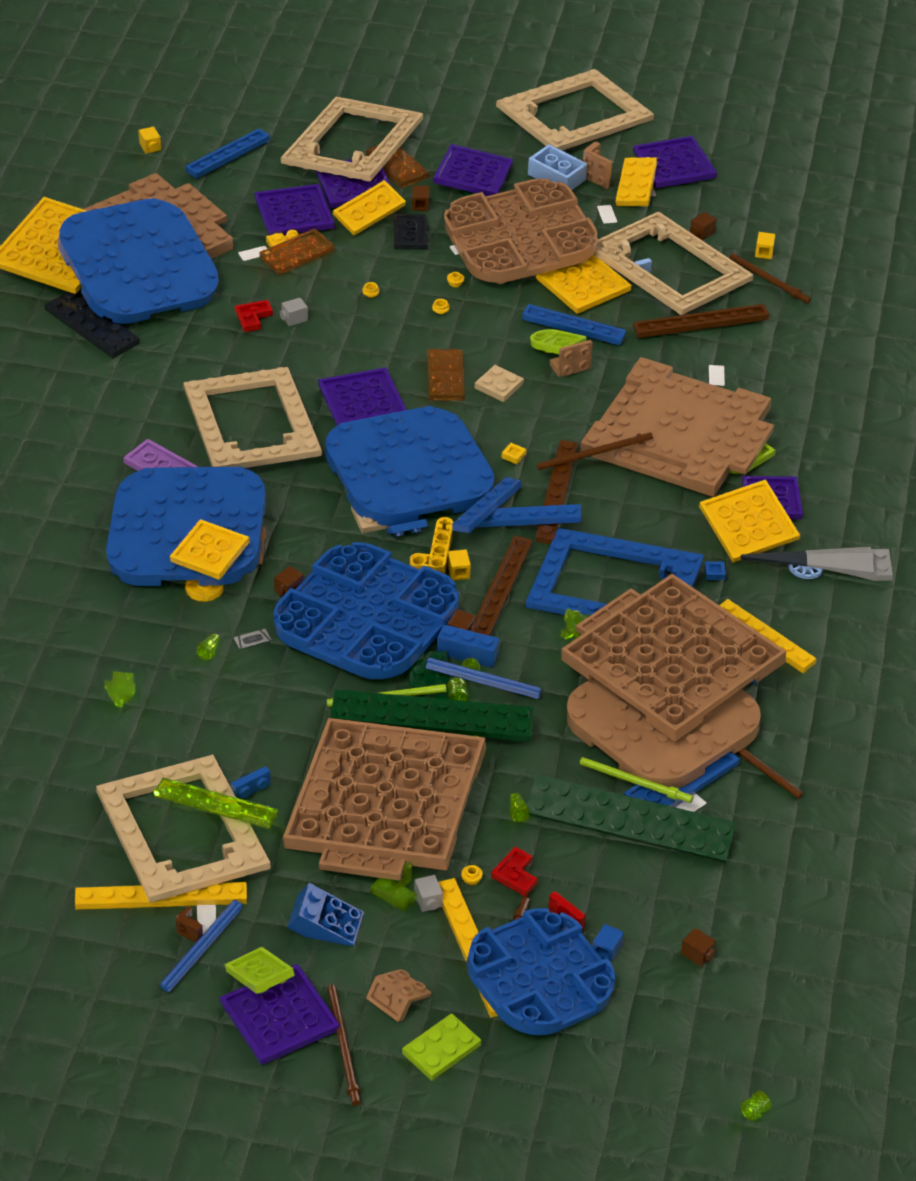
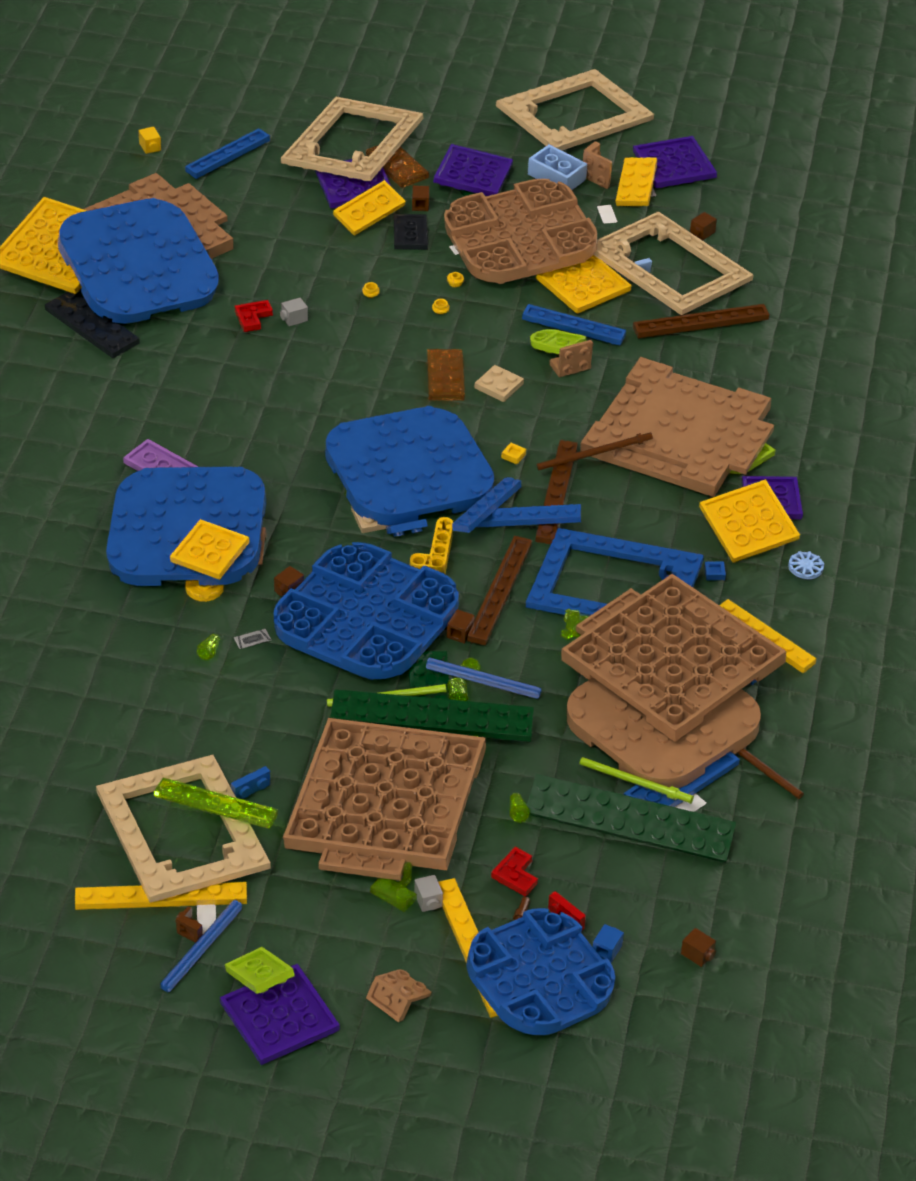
clear neon green piece [104,671,136,707] -> none
tan plate [183,367,322,468] -> none
white sticker [238,246,271,261] -> none
dark purple plate [254,184,334,236] -> none
clear orange plate [259,228,334,274] -> none
yellow plate [266,230,300,251] -> none
blue slope [287,883,364,946] -> none
dark purple plate [318,367,406,426] -> none
reddish brown bar [327,985,361,1106] -> none
lime plate [402,1013,481,1081] -> none
blue brick [437,624,500,668] -> none
yellow brick [447,550,471,580] -> none
yellow plate [461,865,483,885] -> none
white sticker [709,365,725,386] -> none
reddish brown bar [729,253,811,304] -> none
light grey plate [740,547,893,581] -> none
clear neon green wheel [740,1090,772,1121] -> none
yellow brick [755,232,775,259] -> none

